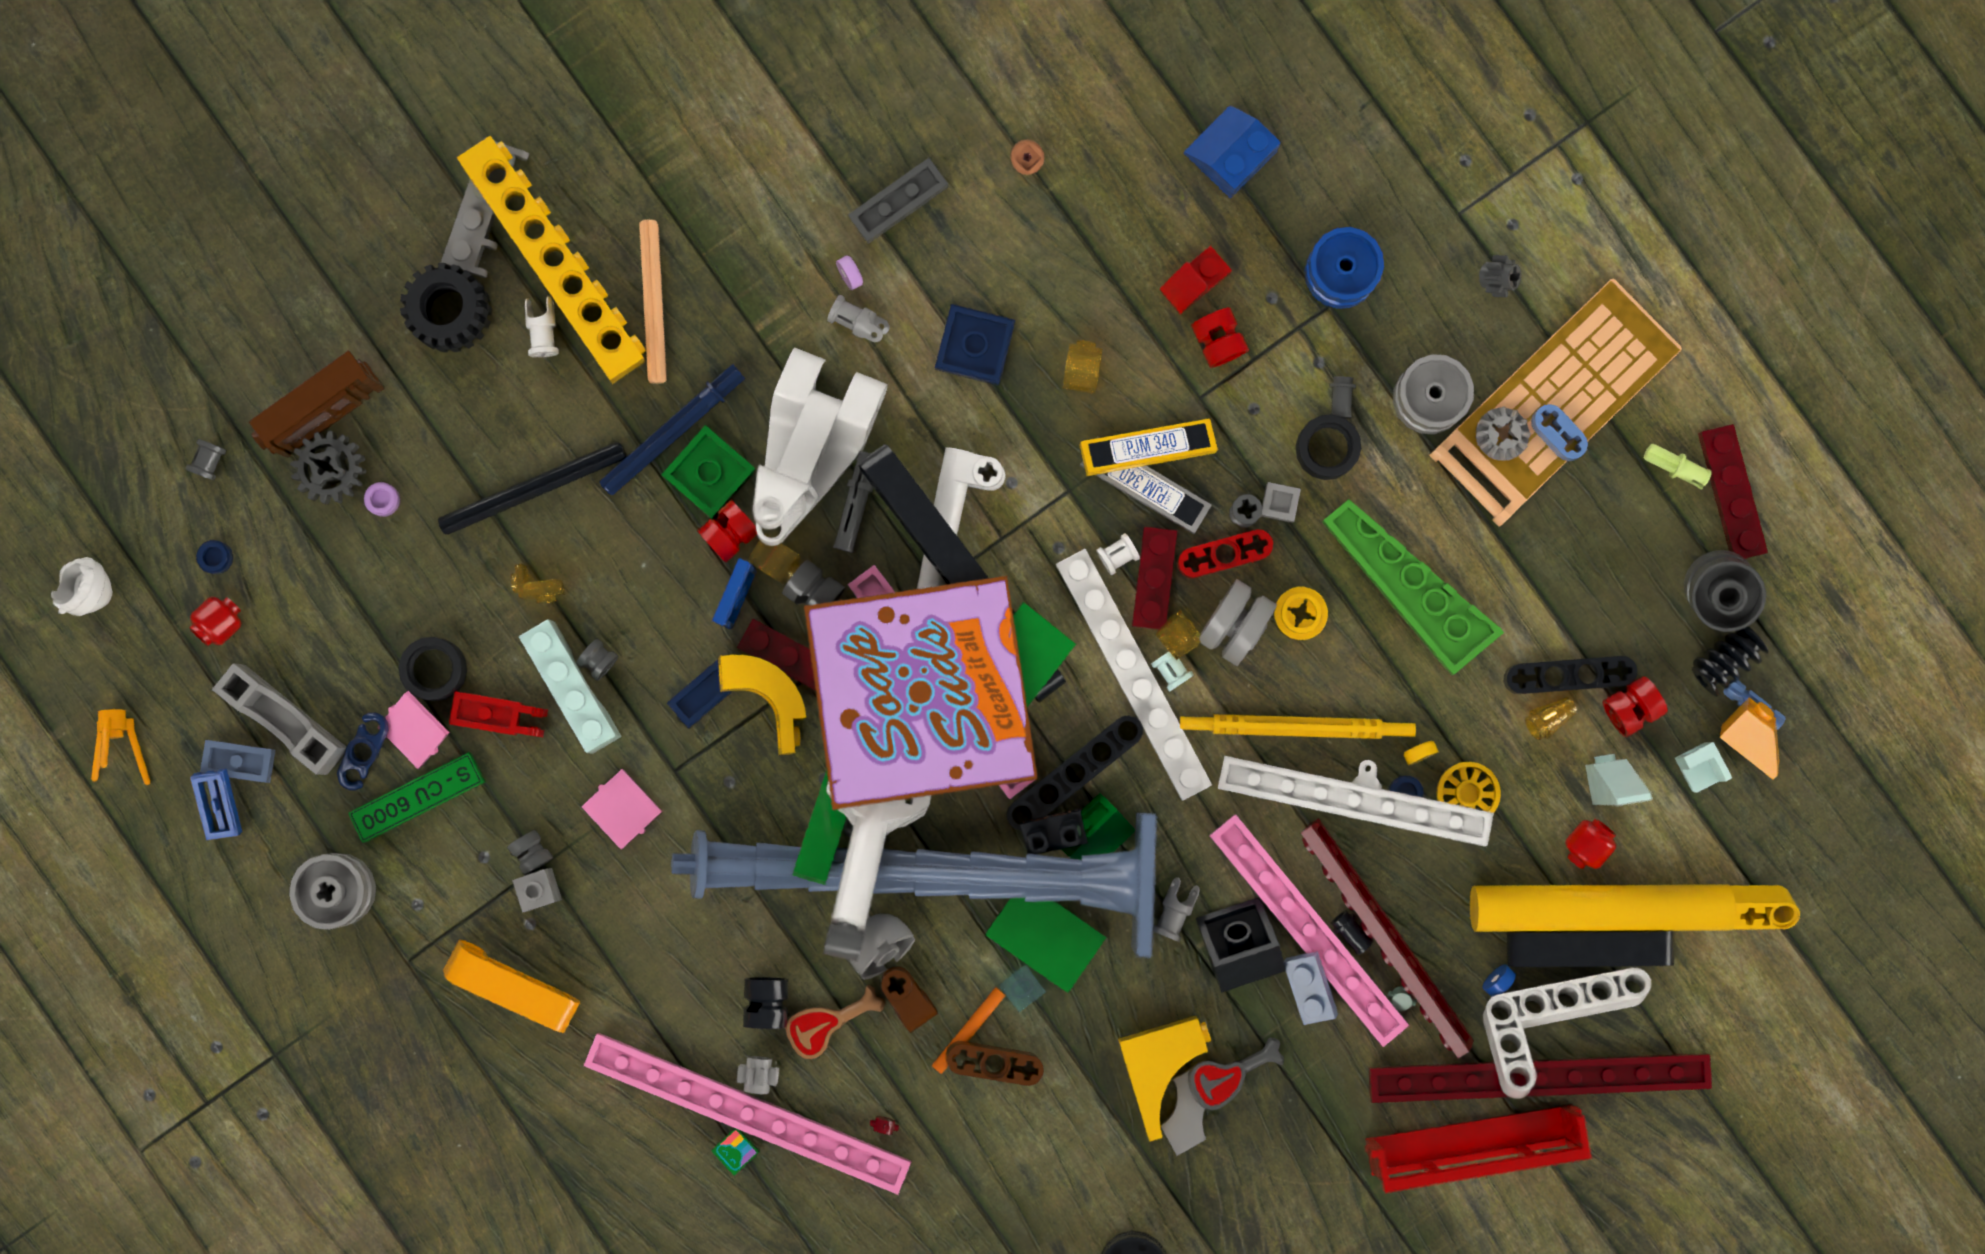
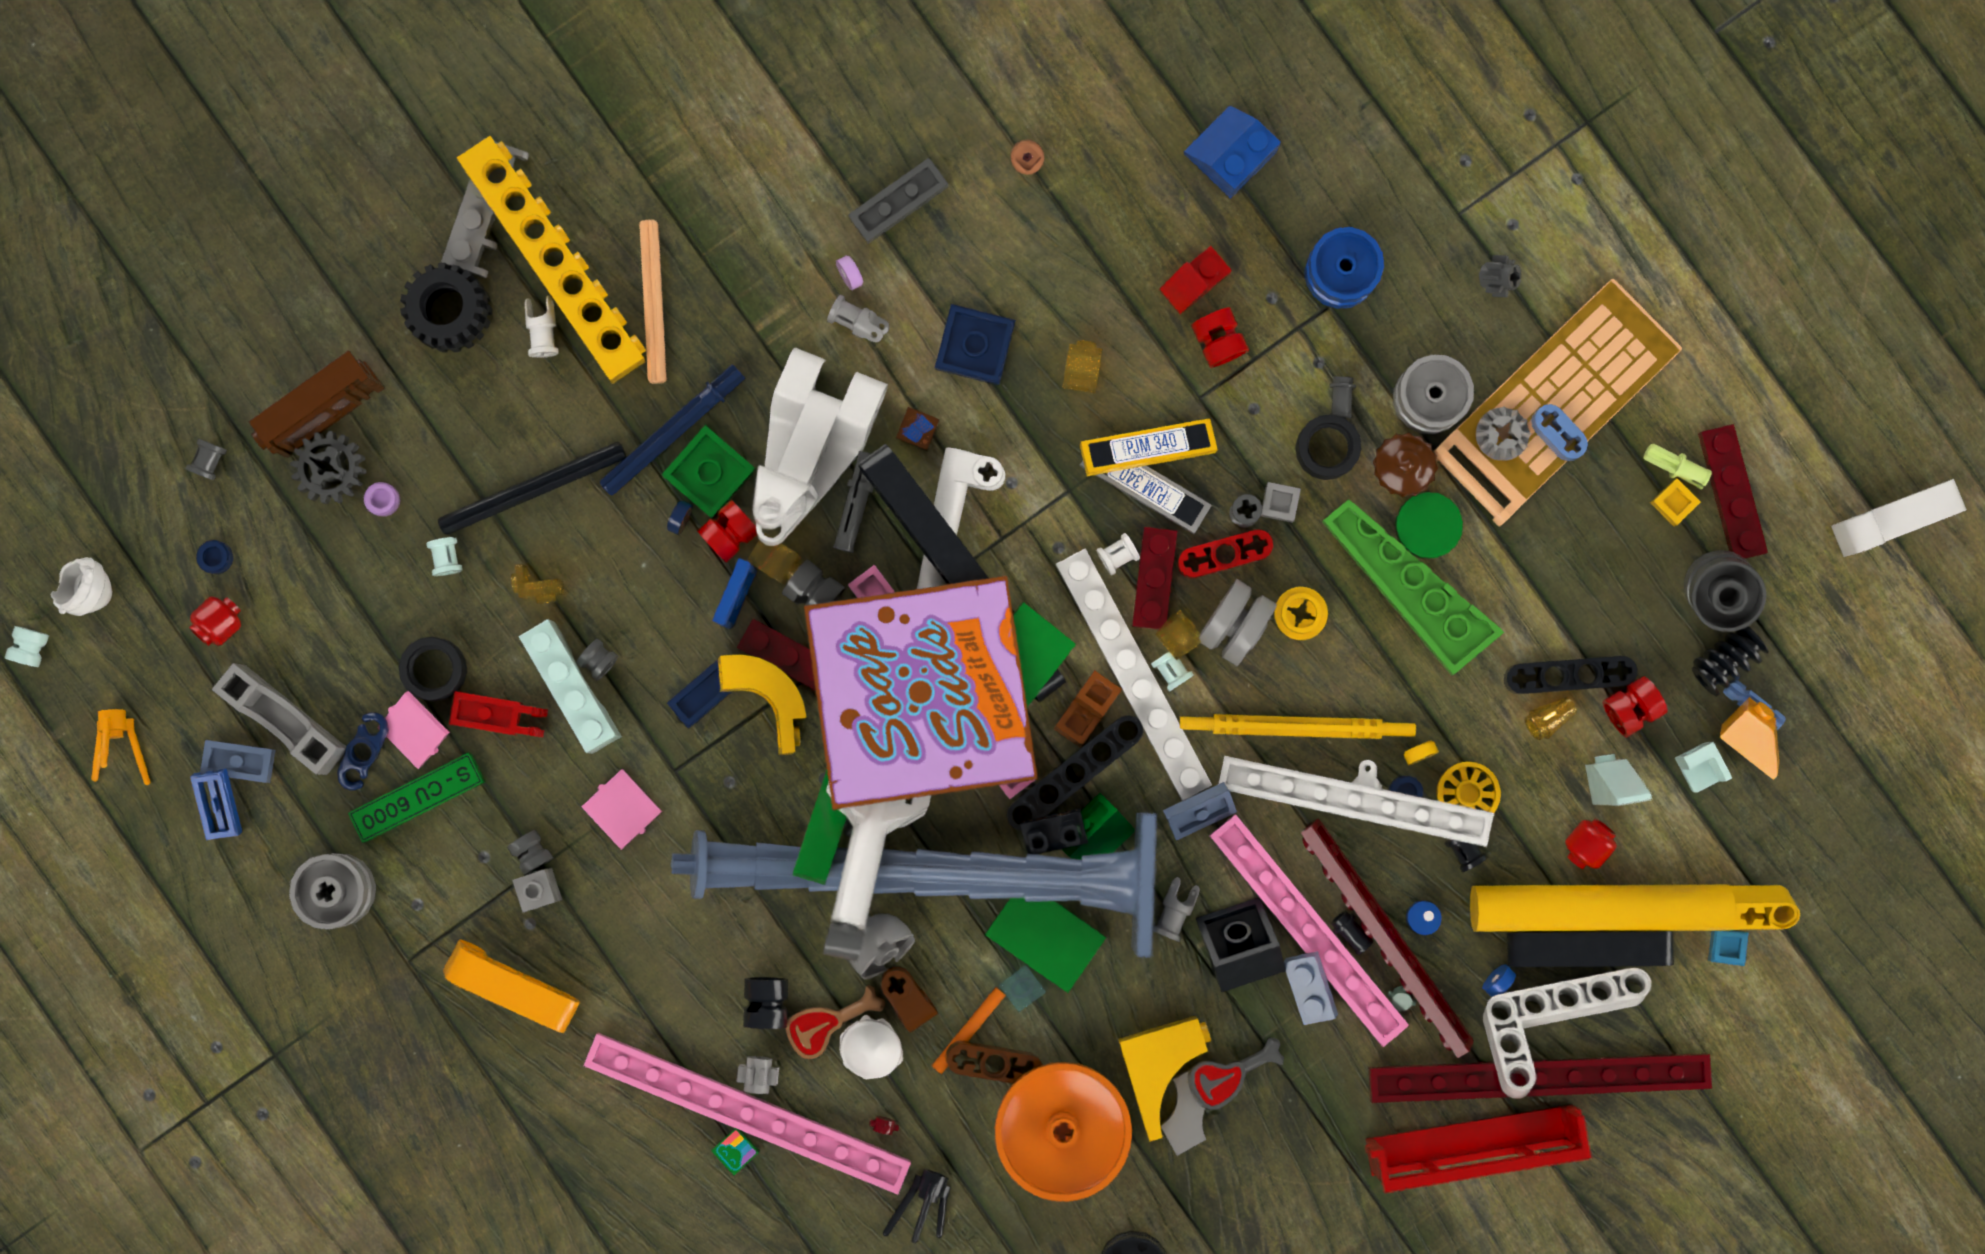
none -> light aqua wheel [5,626,49,667]
none -> light aqua bush [426,537,463,576]
none -> dark blue tile [667,500,693,536]
none -> white hair [839,1015,903,1080]
none -> black plant [883,1169,951,1243]
none -> reddish brown tile [896,407,940,451]
none -> orange dish [995,1062,1132,1202]
none -> dark orange slope [1054,670,1122,748]
none -> sand blue plate [1163,782,1237,841]
none -> reddish brown piece [1373,432,1439,498]
none -> green tile [1395,492,1463,559]
none -> blue tile [1406,901,1442,935]
none -> black bush [1445,839,1488,872]
none -> yellow plate [1650,478,1701,526]
none -> dark azure tile [1708,930,1749,966]
none -> white beam [1831,479,1967,557]

